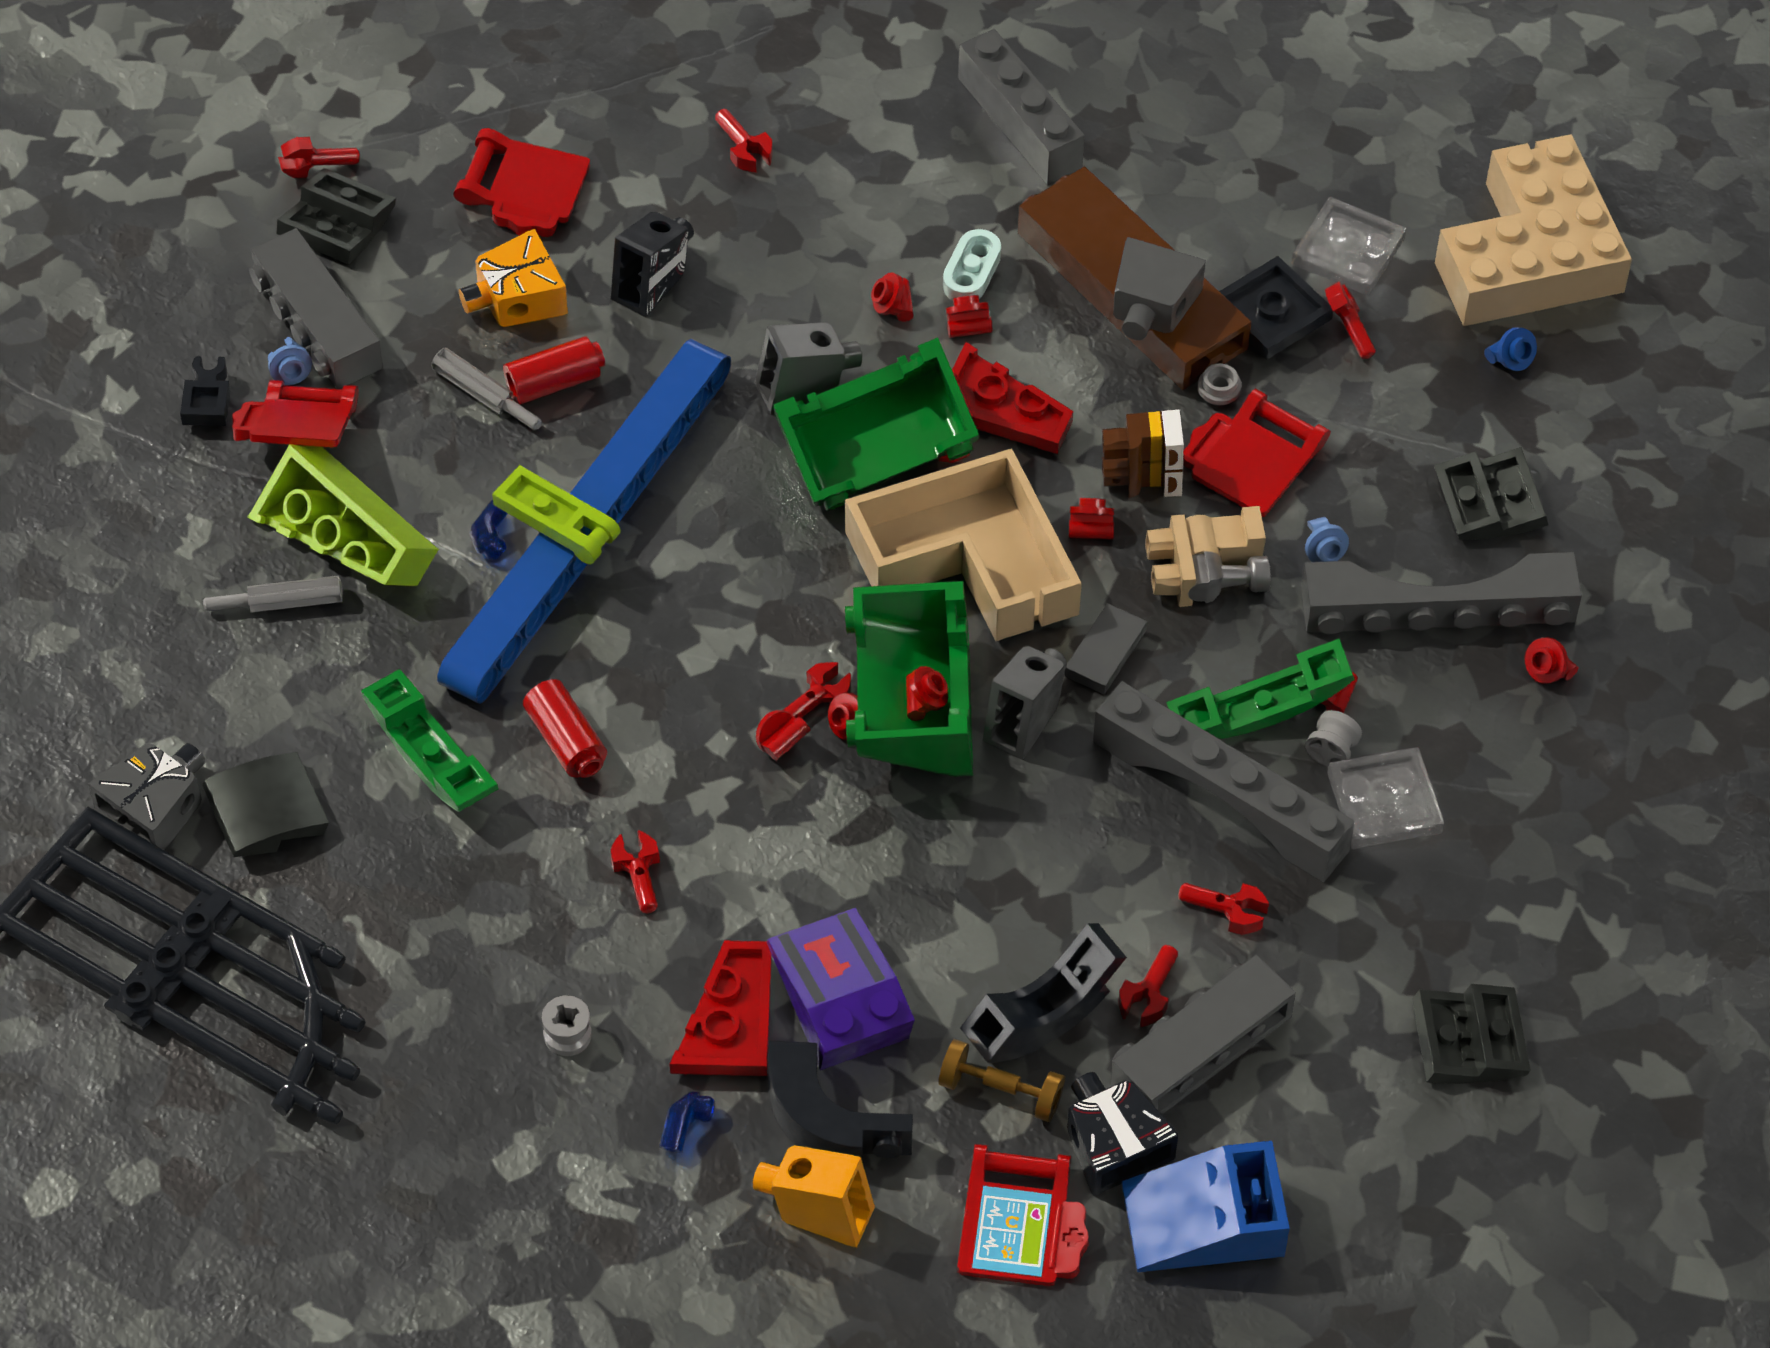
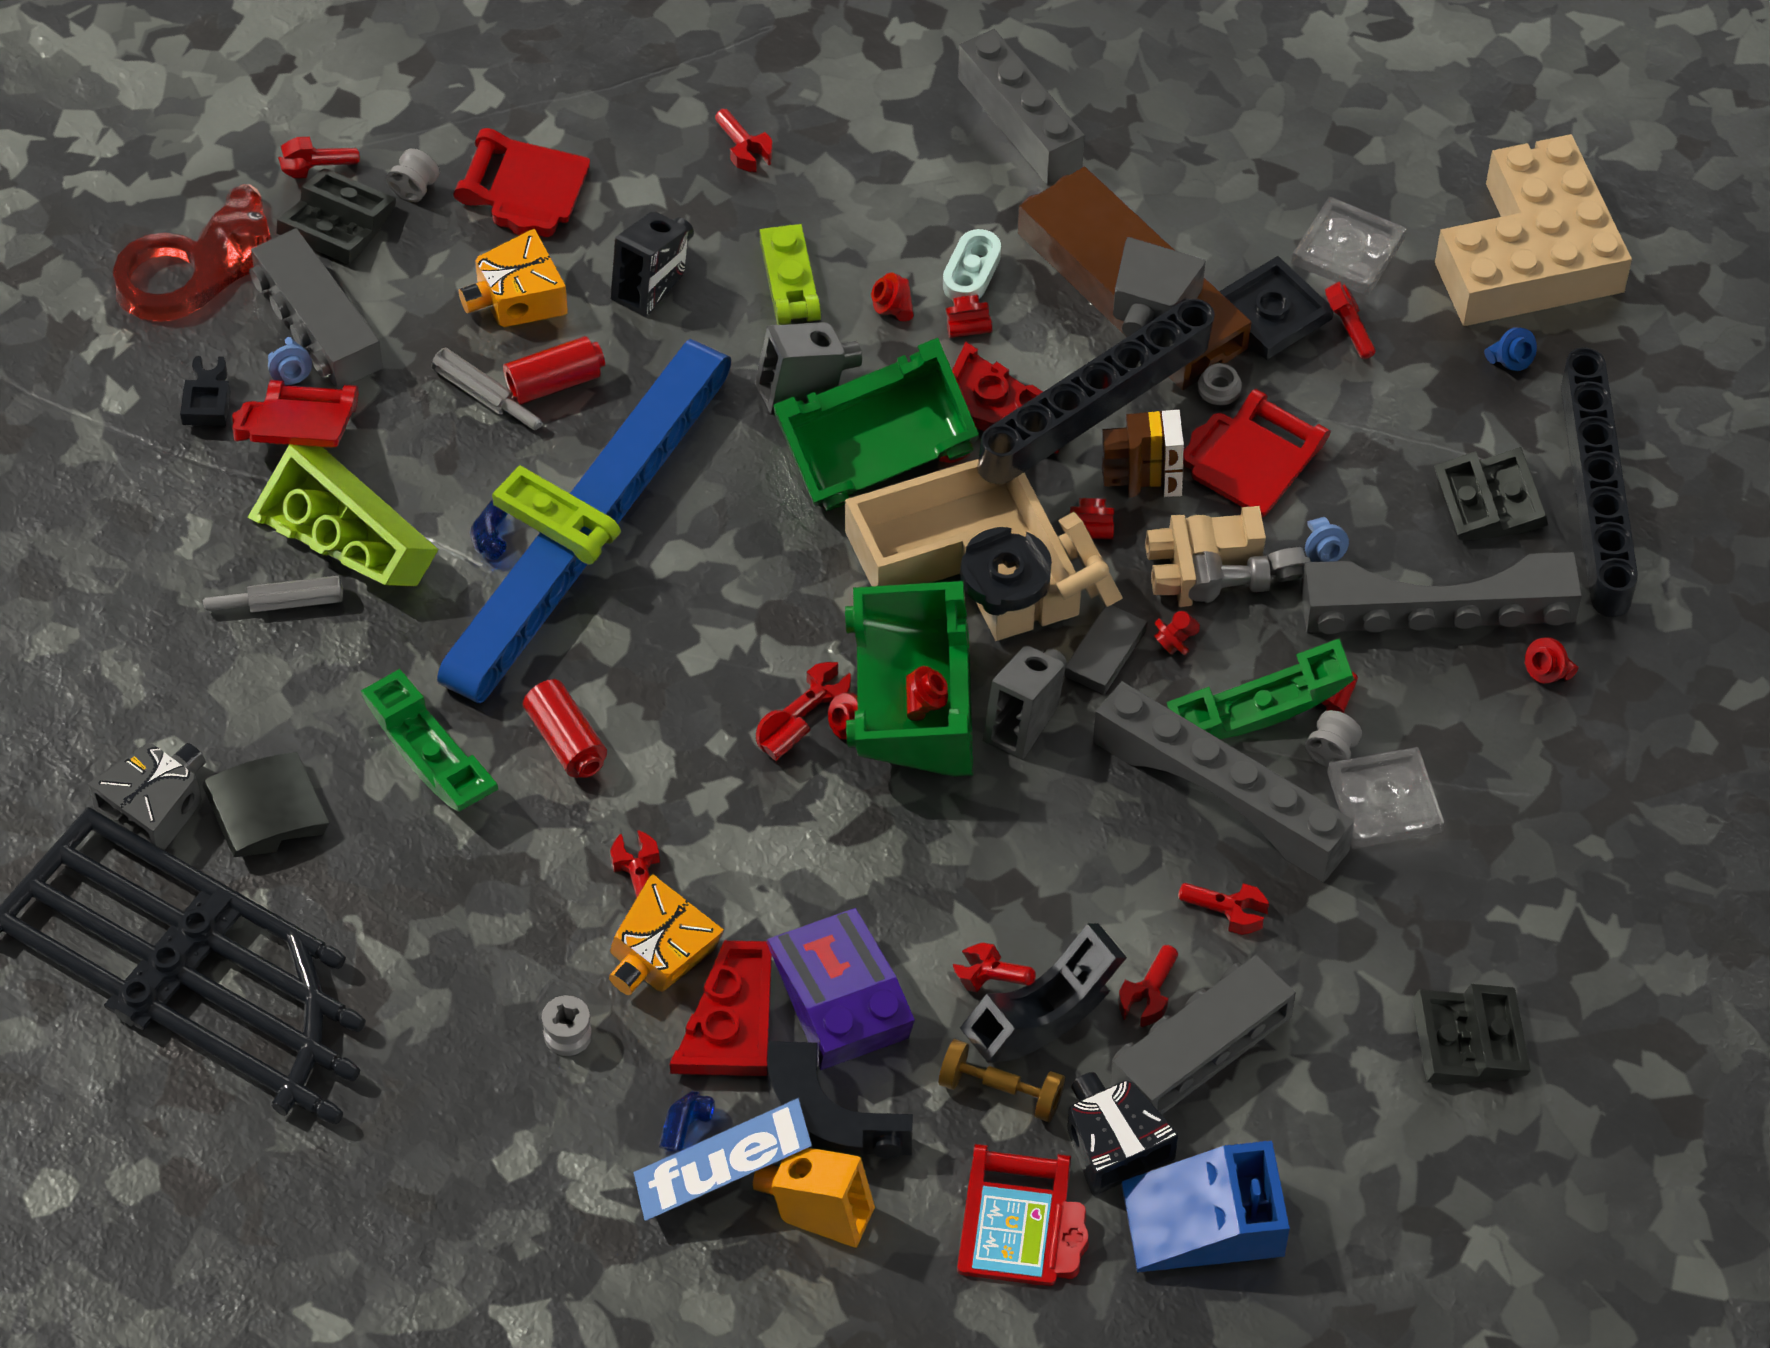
none -> clear red animal [112,184,272,322]
none -> light grey wheel [386,148,440,202]
none -> light orange torso [609,874,724,995]
none -> sticker [633,1098,812,1221]
none -> lime plate [760,224,821,325]
none -> red bar [953,943,1036,992]
none -> black plate [960,527,1052,616]
none -> black beam [977,299,1215,484]
none -> tan plate [1056,512,1123,607]
none -> red plate [1154,611,1200,656]
none -> light grey plate [1268,547,1311,582]
none -> black beam [1561,347,1638,617]

